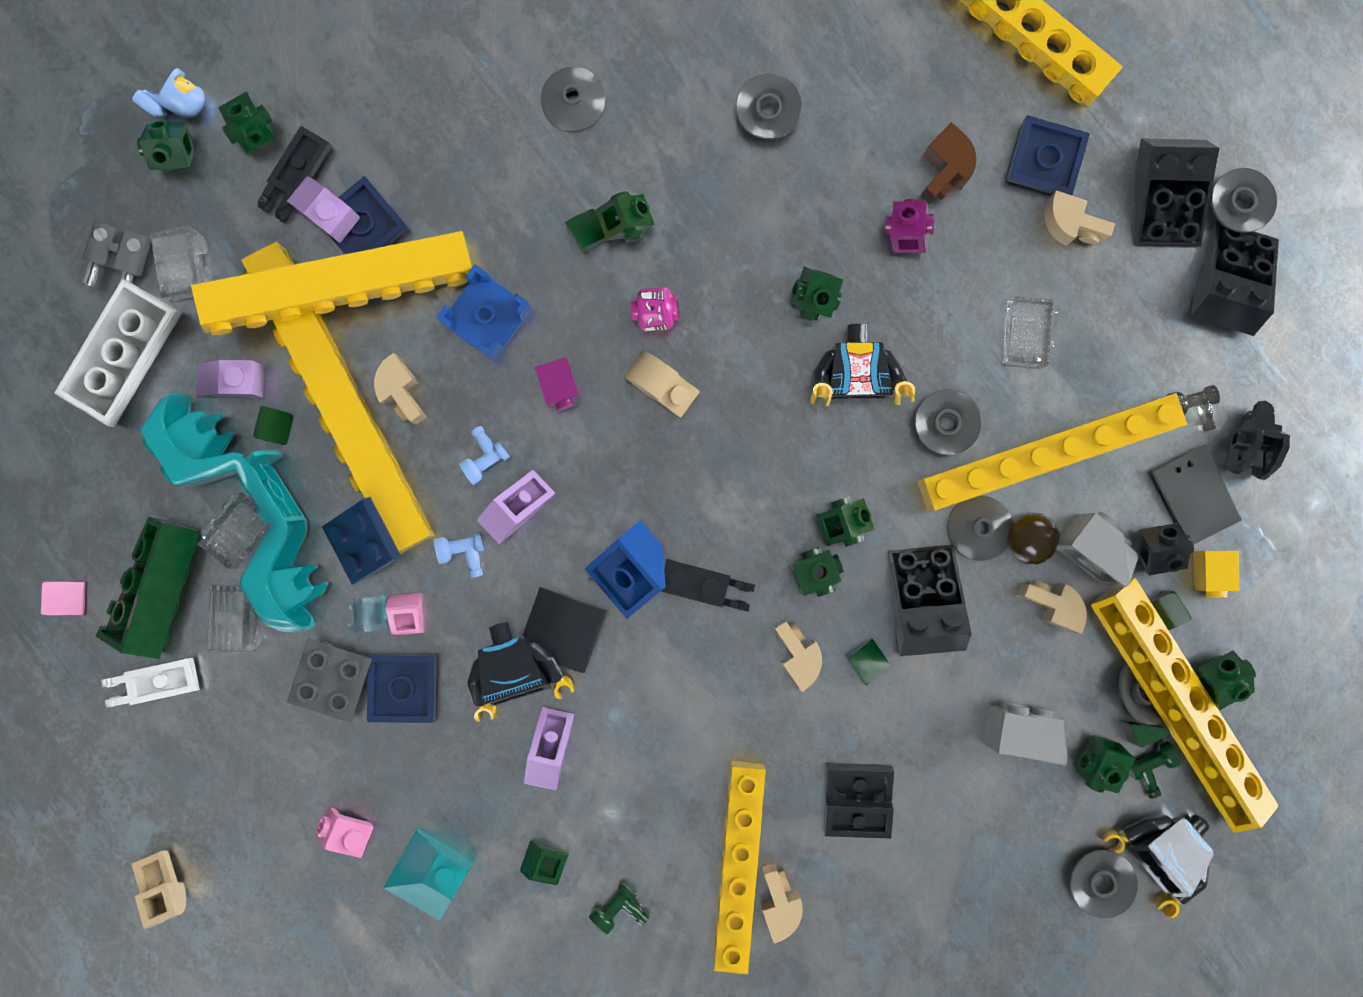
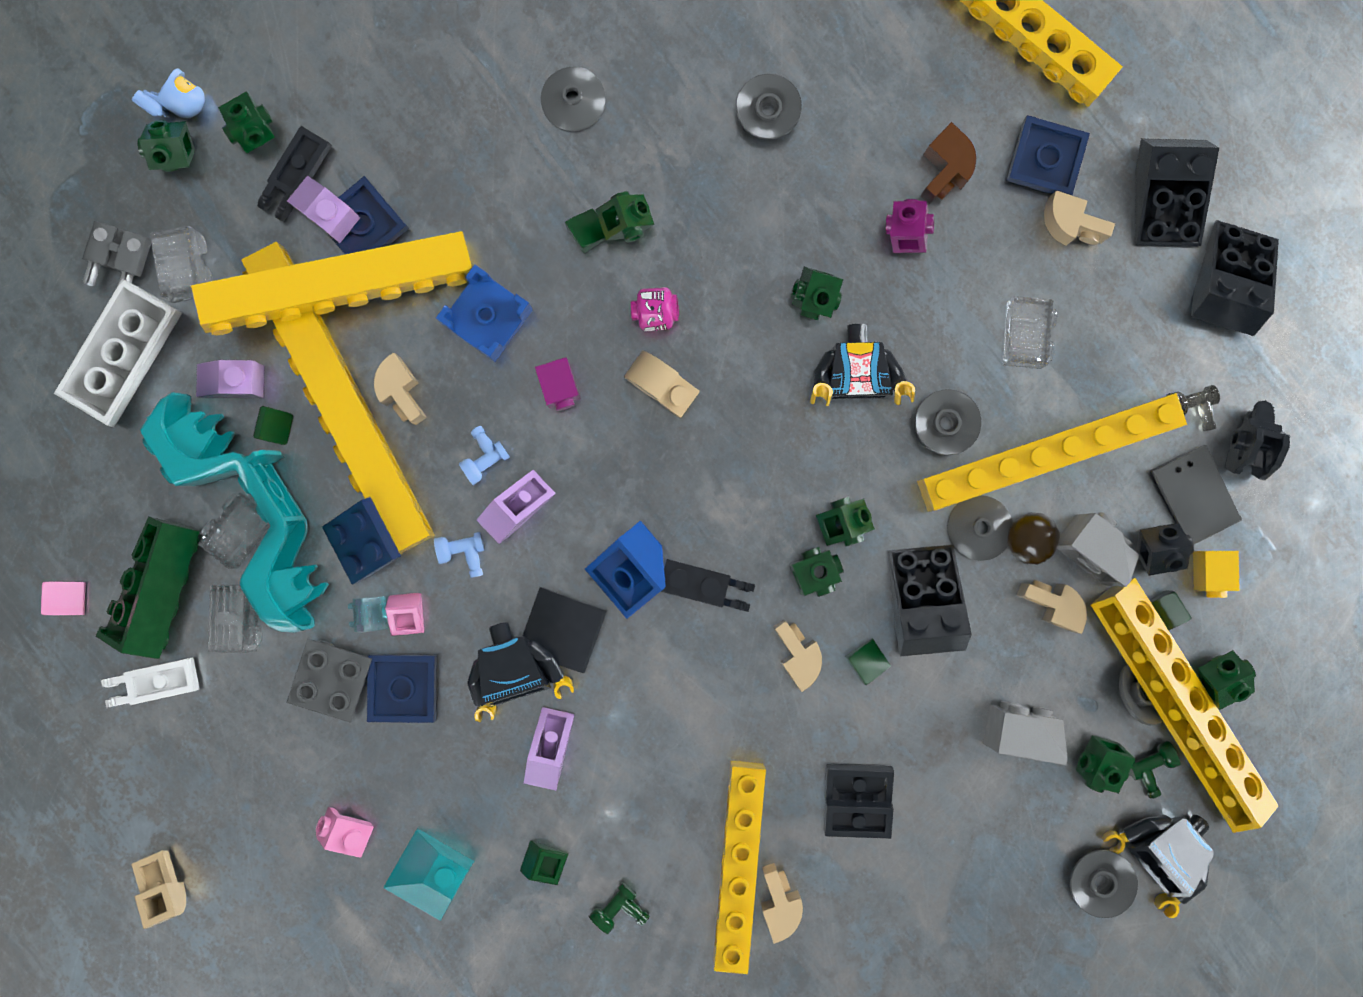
dark green slope [1120,720,1170,748] -> none
dark grey dish [1211,168,1277,233] -> none

